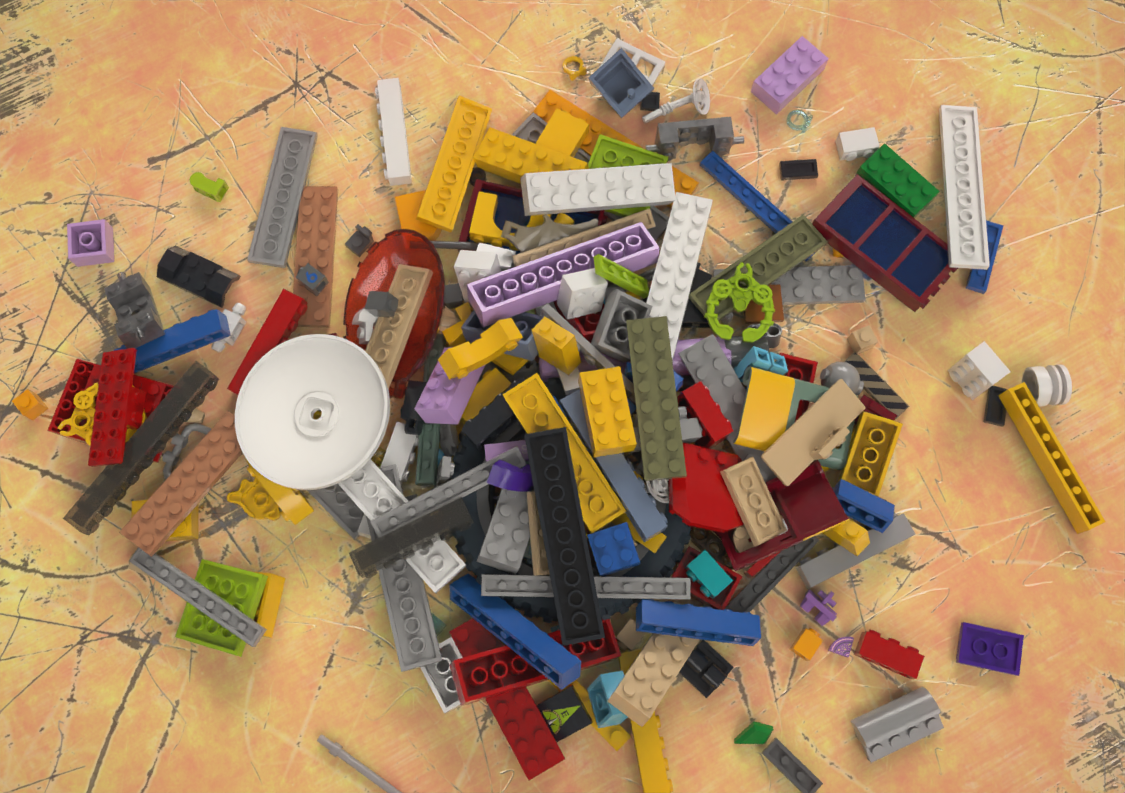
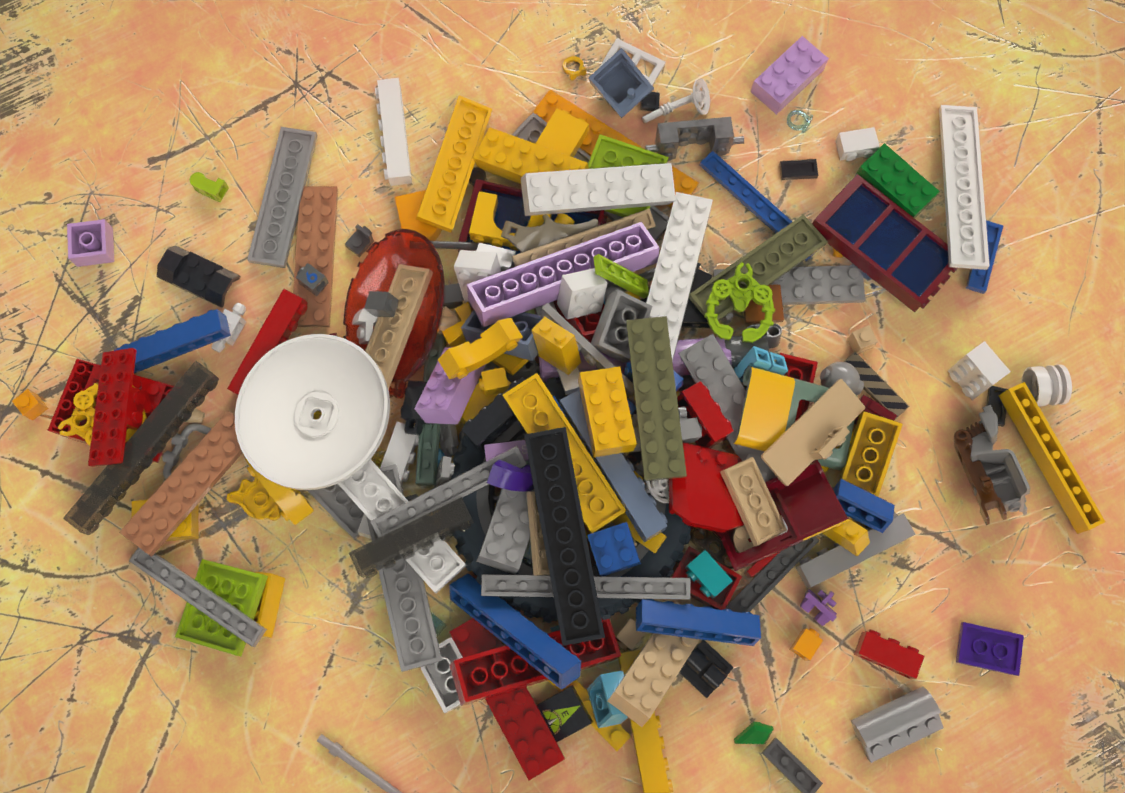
flat silver brick [104,272,165,349] -> none
medium lavender tile [828,637,854,657] -> none
none -> yellow brick [479,367,509,396]
none -> light grey piece [954,405,1030,525]

